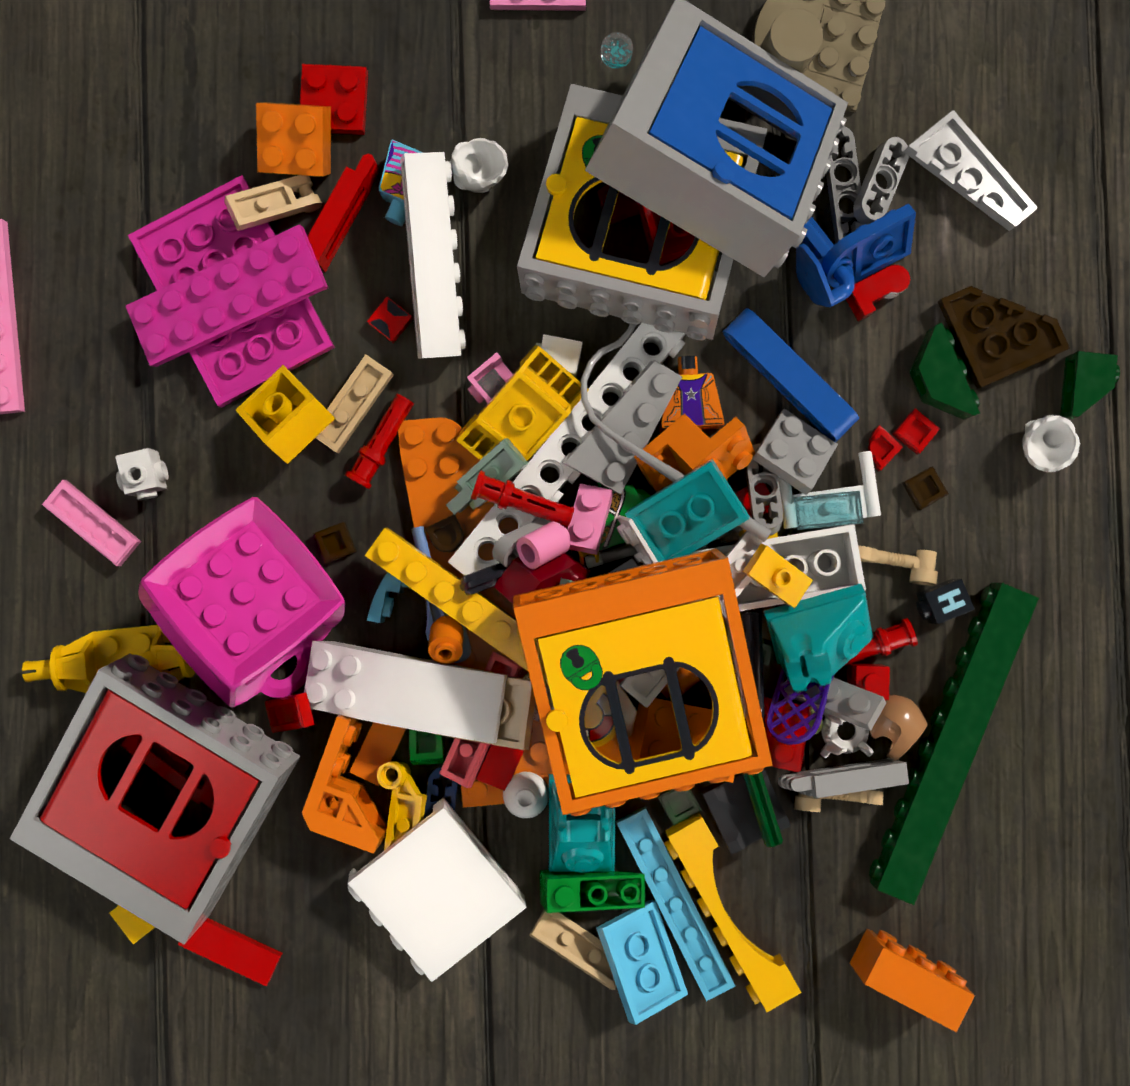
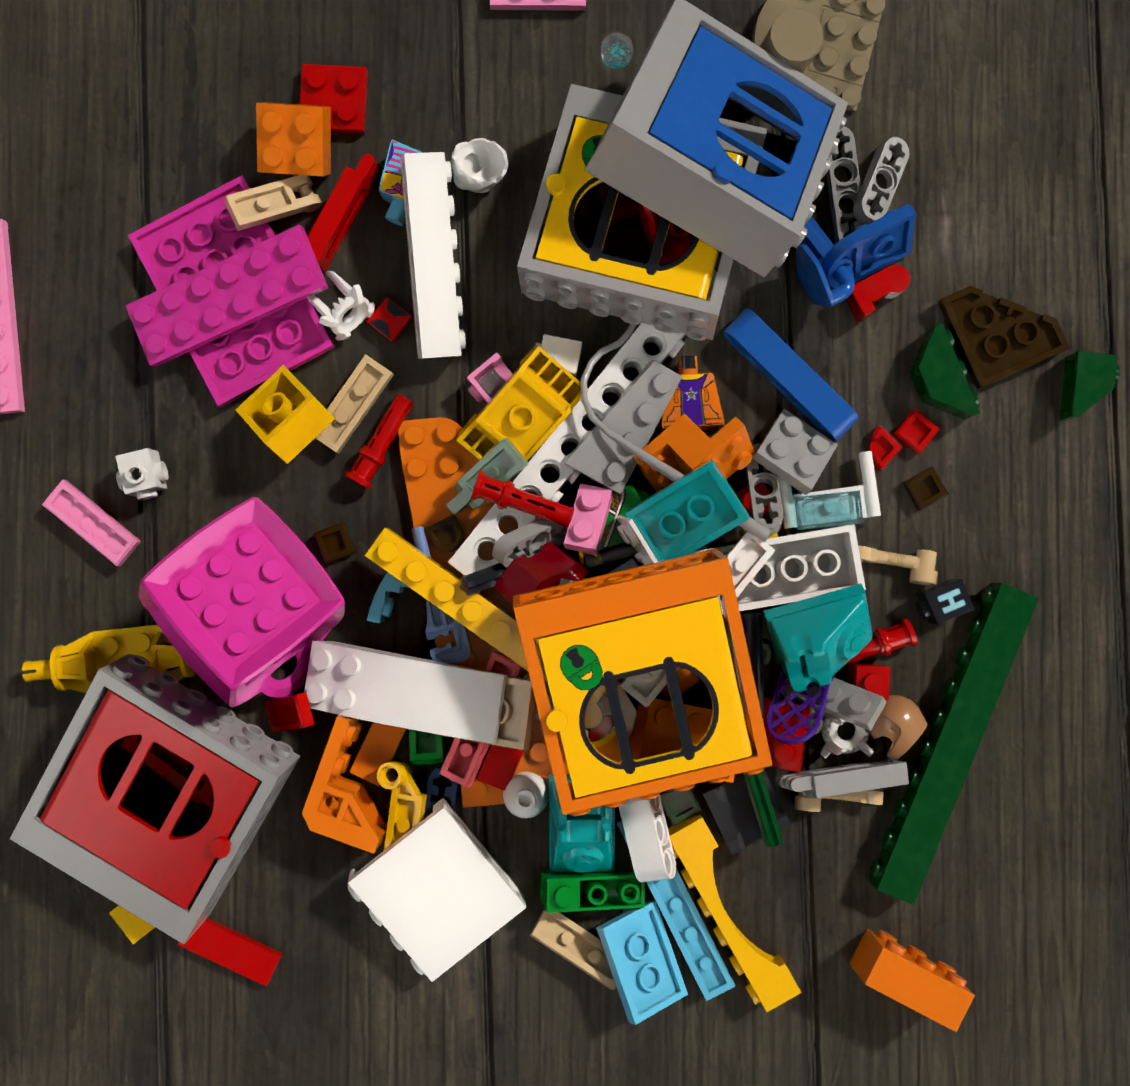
orange brick [428,616,464,664] -> none
bright pink brick [516,521,570,569] -> none
yellow plate [743,543,813,608] -> none
wing [903,110,1037,231] -> none
white hair [1022,415,1080,472] -> none
none -> white piece [307,271,375,341]
none -> white beam [619,795,676,882]

